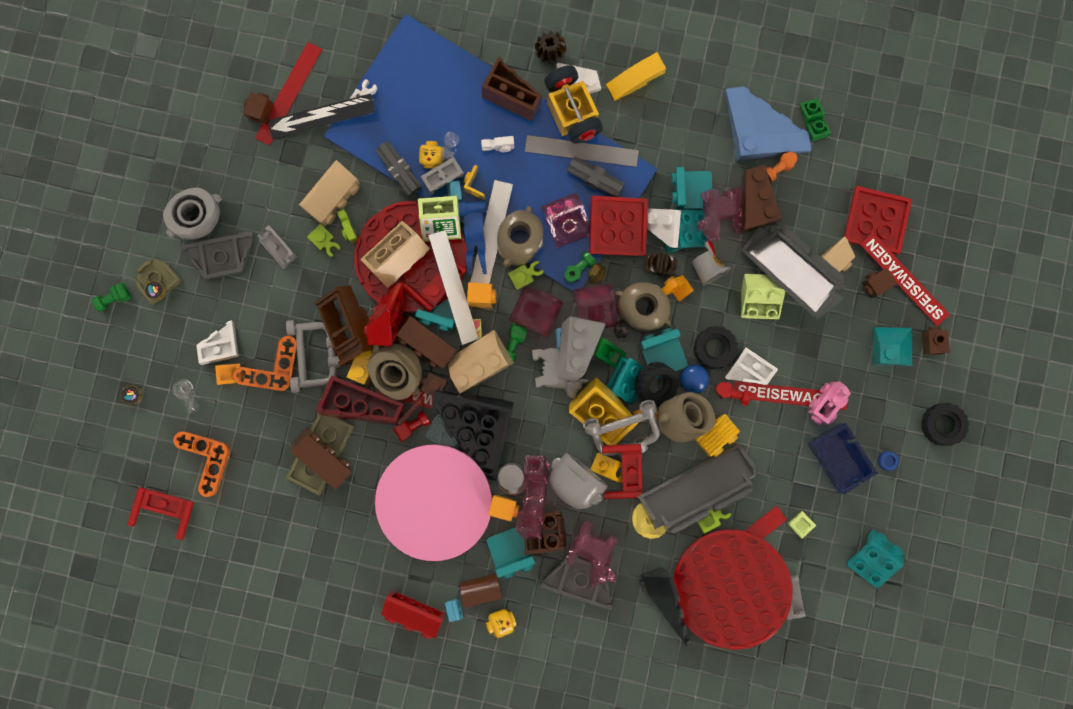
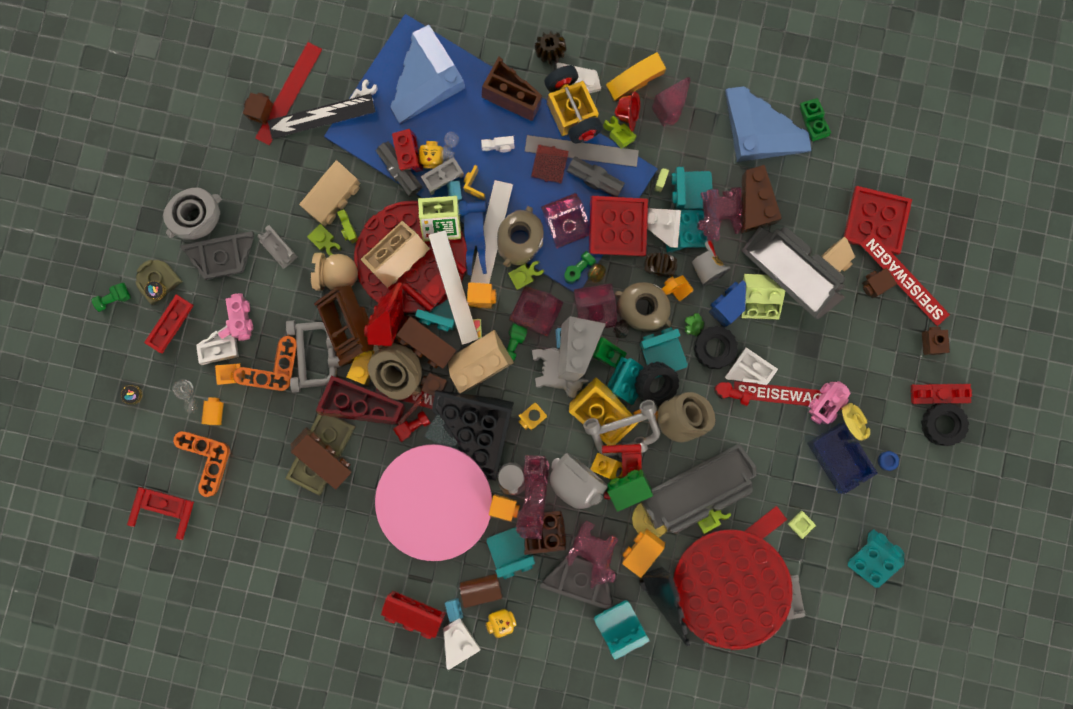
blue hair [680,364,710,394] -> none
yellow brick [694,414,740,457] -> none
orange leg [766,152,798,183] -> none
teal slope [873,327,912,366] -> none
none -> red plate [144,294,194,353]
none -> light orange brick [201,397,224,425]
none -> bright pink brick [218,293,253,341]
none -> tan tile [311,253,358,291]
none -> medium blue slope [390,24,465,124]
none -> red bracket [392,129,424,172]
none -> white wing [443,618,480,670]
none -> yellow bracket [518,403,547,430]
none -> clear red piece [531,144,569,184]
none -> teal bracket [594,600,649,660]
none -> lime plate [603,116,637,149]
none -> green brick [607,469,653,512]
none -> red piece [615,92,640,132]
none -> light orange brick [622,528,665,578]
none -> clear pink slope [652,77,691,127]
none -> yellowish green tile [654,168,669,192]
none -> bright green plant [685,313,705,336]
none -> blue slope [709,280,746,327]
none -> light yellow tile [842,403,870,441]
none -> red plate [911,384,972,404]

